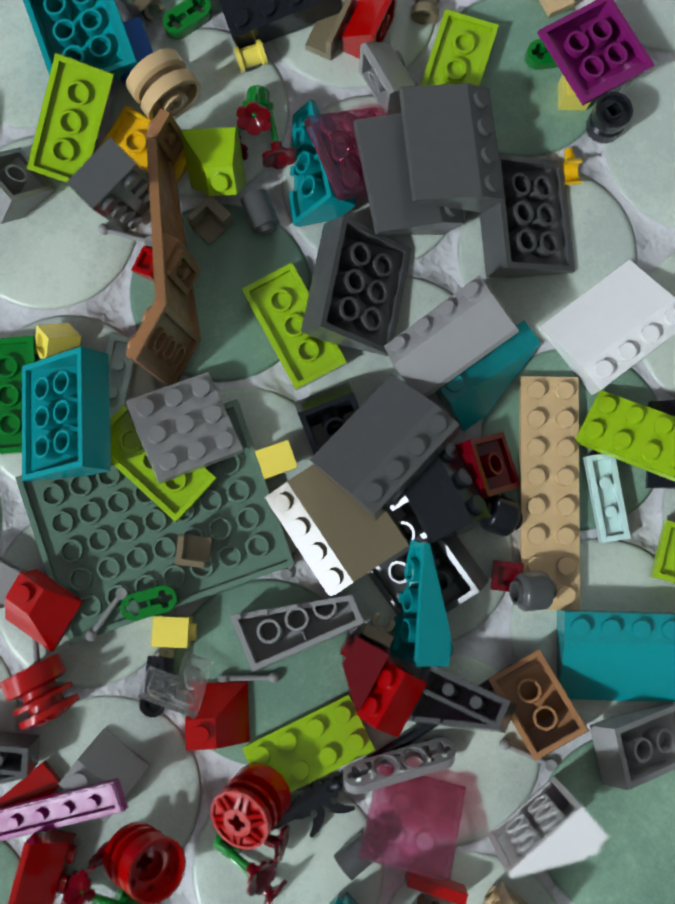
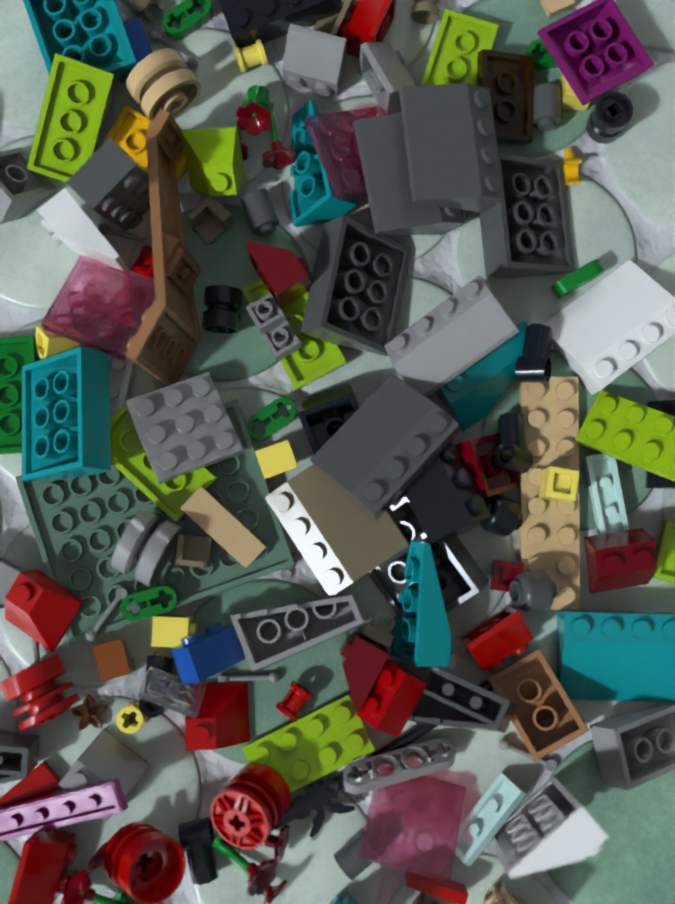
none -> white slope [36,188,131,275]
none -> clear pink plate [41,255,155,360]
none -> reddish brown plant [71,694,107,730]
none -> dark orange panel [93,639,136,681]
none -> light grey wheel [111,508,182,587]
none -> light yellow bush [116,702,148,734]
none -> light grey hinge [151,28,198,69]
none -> blue brick [171,622,246,684]
none -> black piece [178,817,219,885]
none -> tan tile [180,485,266,569]
none -> black wheel [202,285,243,334]
none -> dark red slope [245,241,311,309]
none -> light grey slope [246,293,302,362]
none -> green beam [247,397,297,441]
none -> red bush [276,681,314,721]
none -> light grey slope [282,23,347,97]
none -> light aqua plate [445,772,527,867]
none -> red slope [460,607,533,672]
none -> dark brown plate [477,49,534,145]
none -> black piece [494,412,533,474]
none -> black piece [515,324,553,383]
none -> dark grey brick [533,83,562,131]
none -> light yellow panel [538,466,580,503]
none -> green beam [551,259,605,299]
none -> dark red slope [584,528,657,593]

